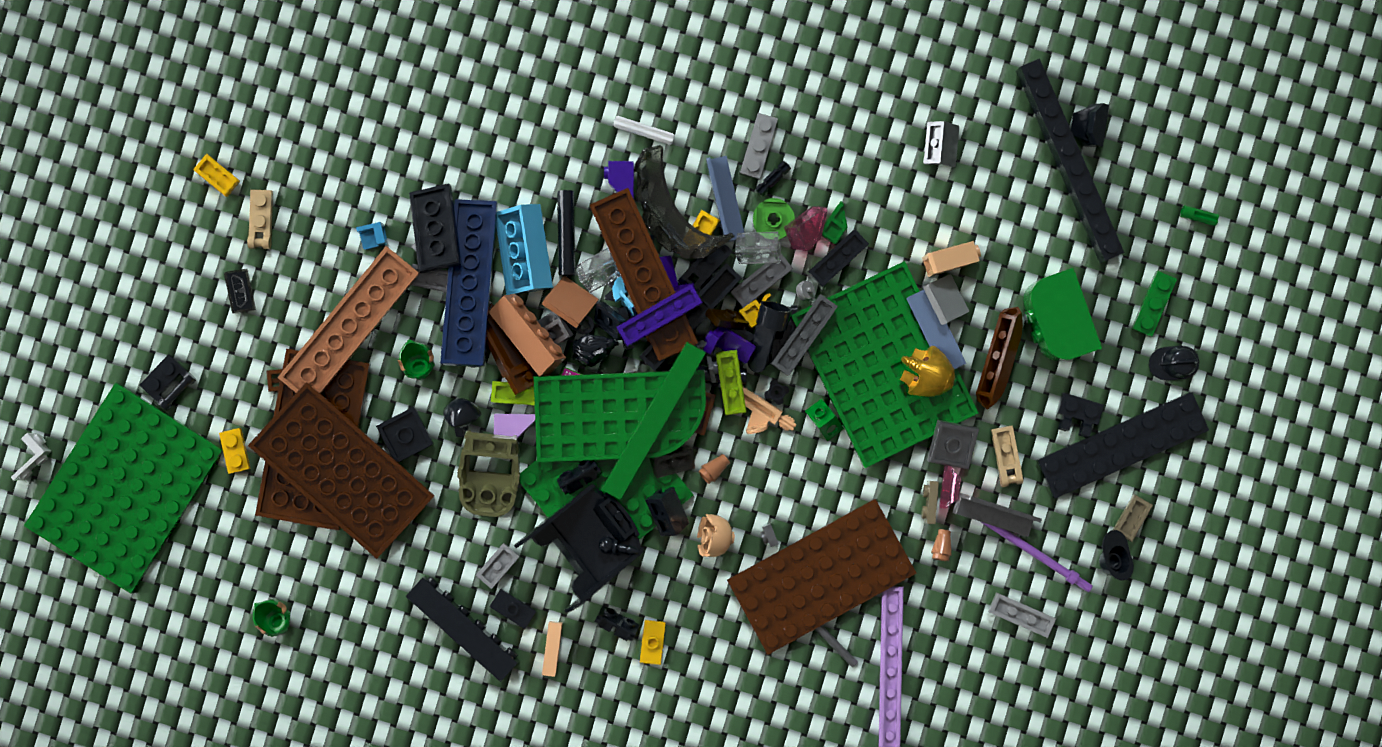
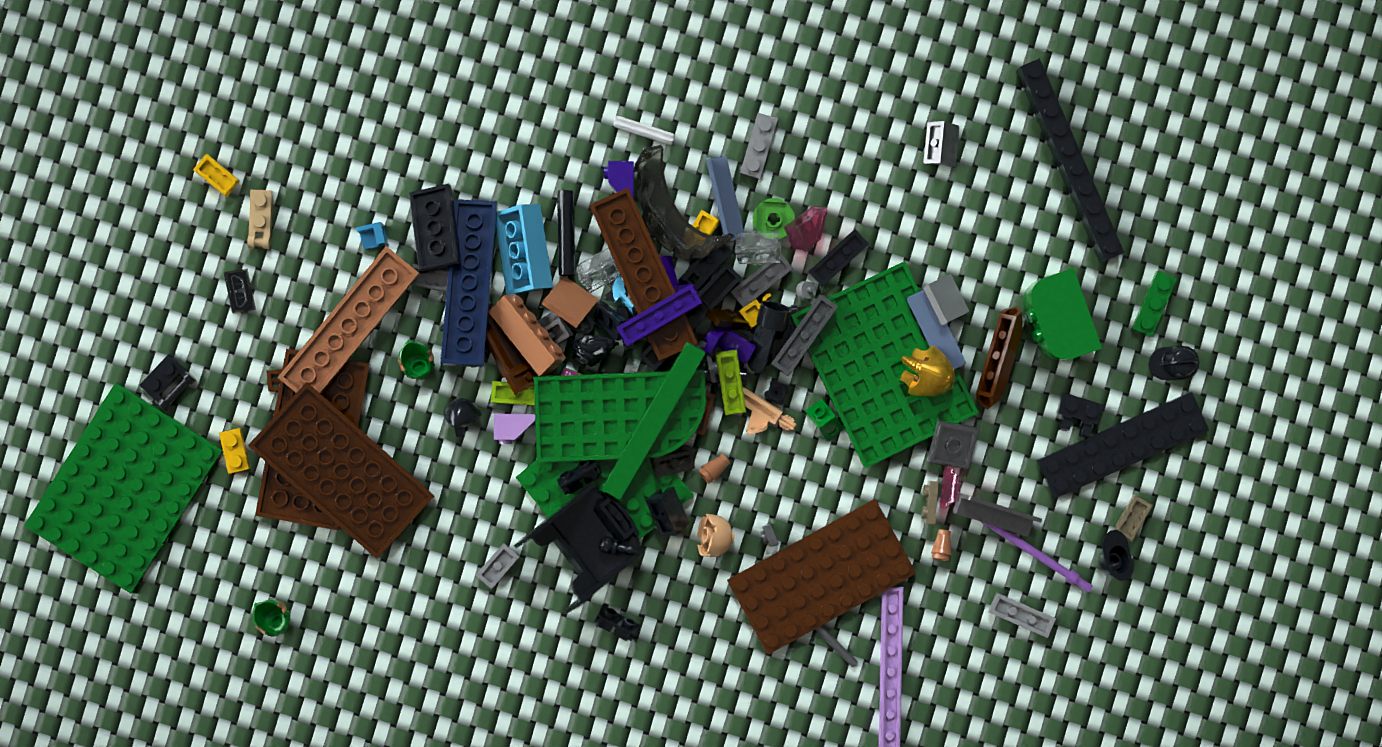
white bracket [11,433,52,481] -> none
black plate [376,406,434,463] -> none
black brick [405,576,519,682] -> none
olive slope [457,430,520,517] -> none
black plate [489,588,537,629] -> none
light nougat piece [542,621,563,677] -> none
yellow plate [640,619,666,665] -> none
black axle [756,161,791,196] -> none
green tile [818,201,848,245] -> none
light nougat slope [922,241,981,278] -> none
tan plate [991,425,1023,488] -> none
black slope [1071,103,1109,147] -> none
green piece [1180,205,1219,226] -> none

